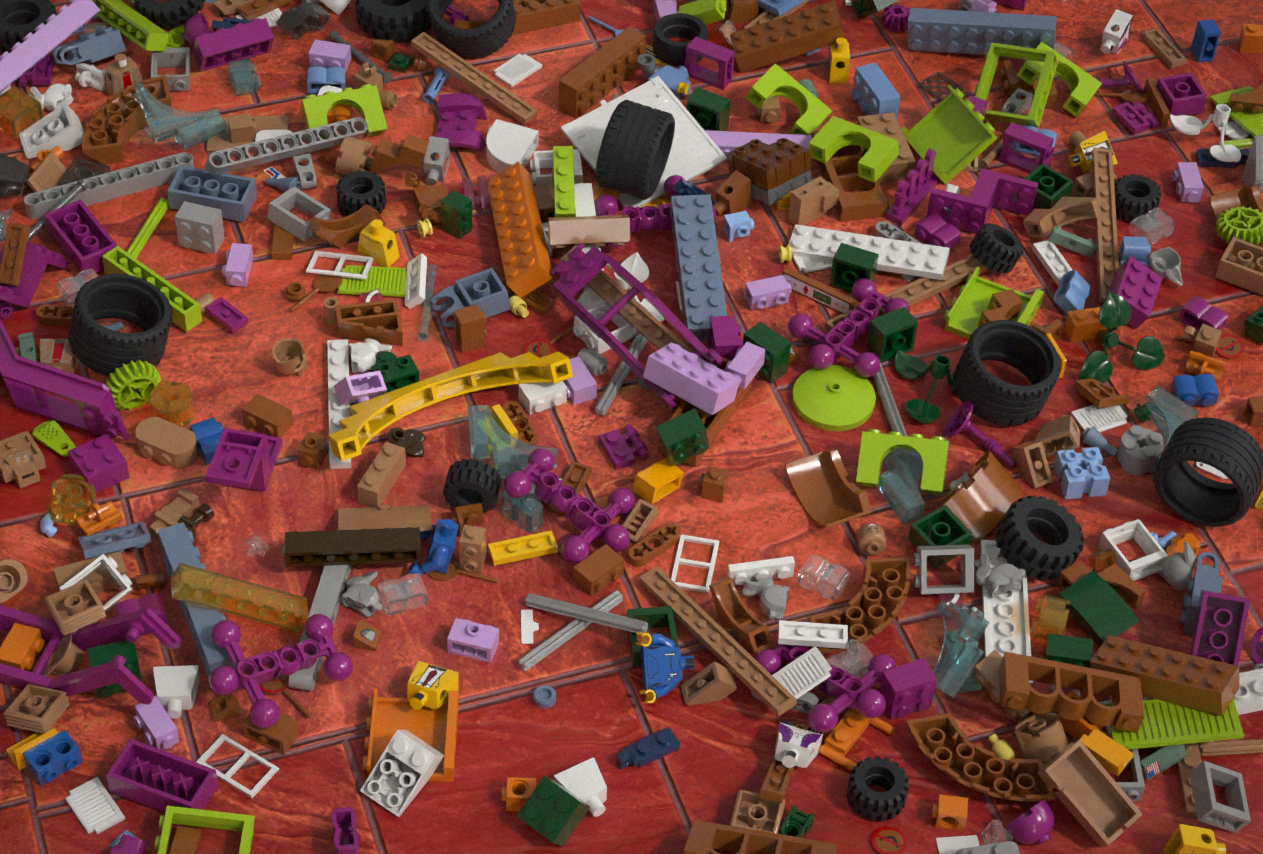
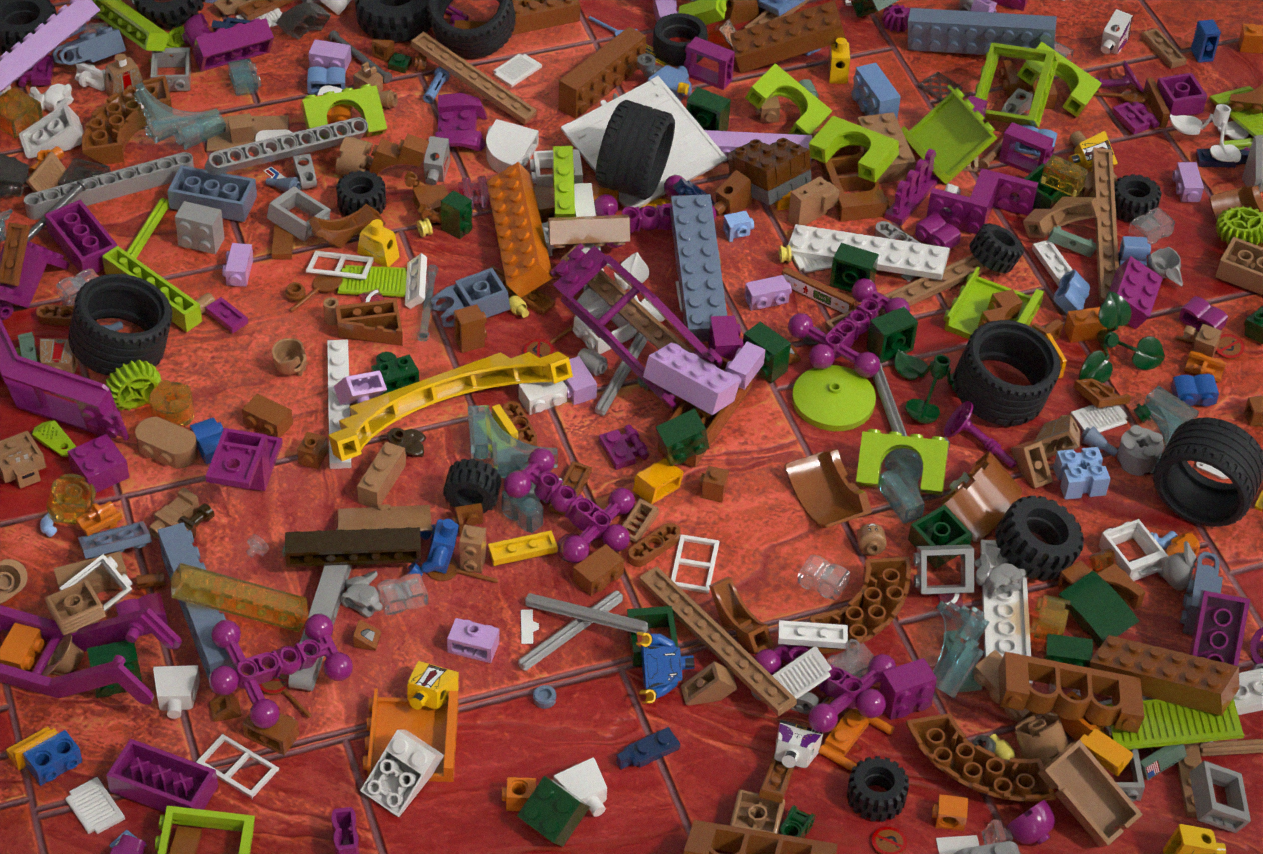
medium nougat brick [3,684,70,734] -> none
lavender brick [133,696,179,750] -> none
white animal [349,338,392,374] -> none
white plate [727,556,795,585] -> none
light grey animal [742,578,790,620] -> none
none -> dark grey bush [972,735,996,753]
none -> clear yellow brick [1041,155,1088,197]

